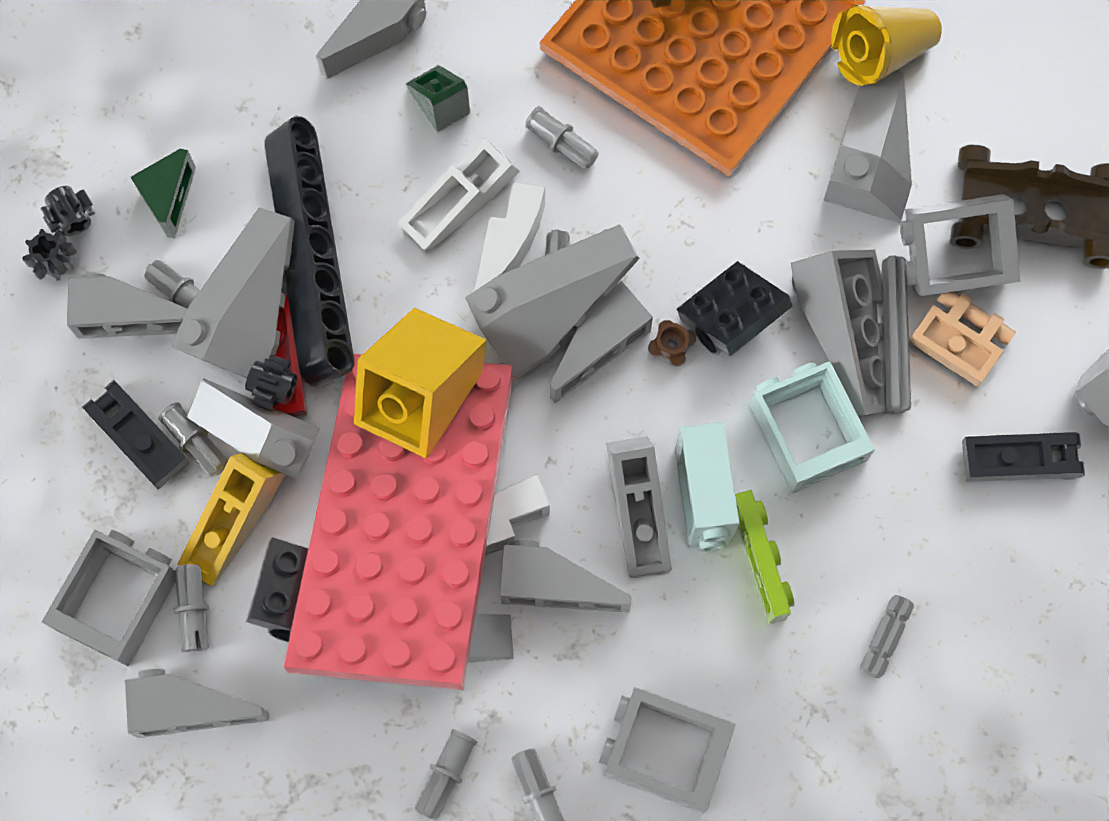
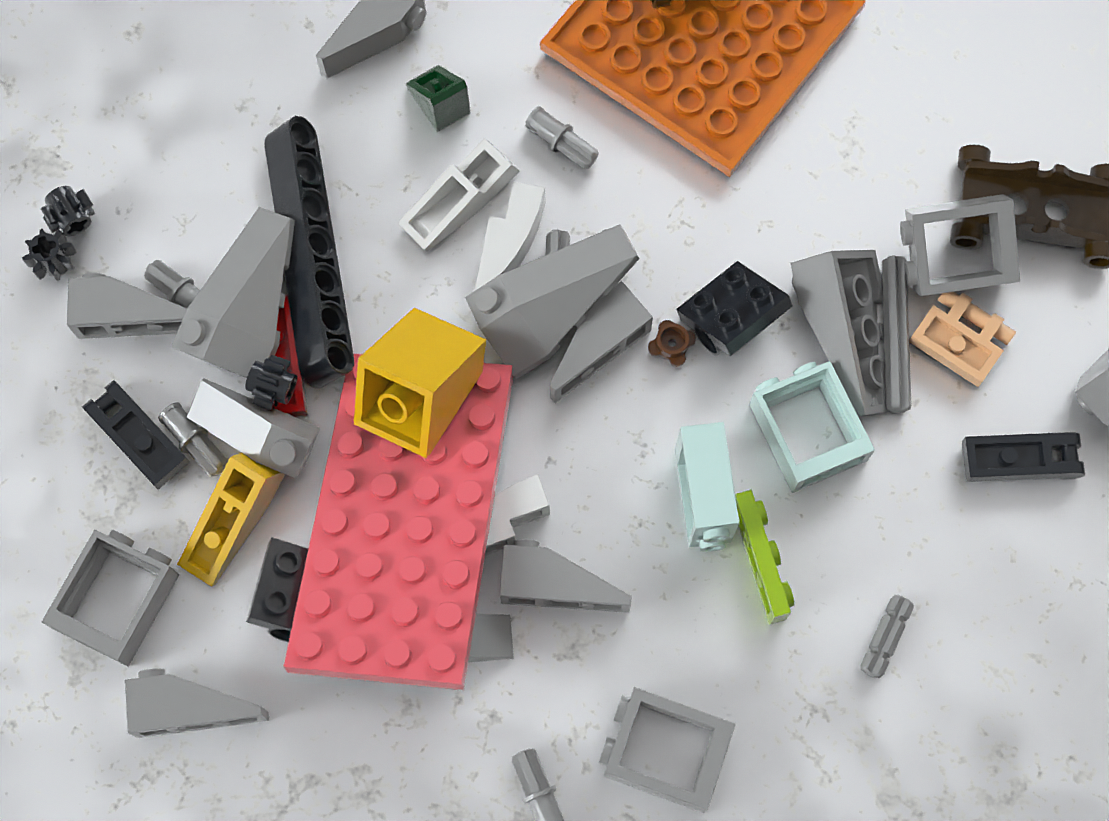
dark green slope [130,148,196,239] -> none
light grey axle [174,564,209,652] -> none
light grey axle [415,729,477,820] -> none
light grey slope [606,436,672,577] -> none
light grey wedge [823,70,912,223] -> none
yellow cone [831,5,942,86] -> none

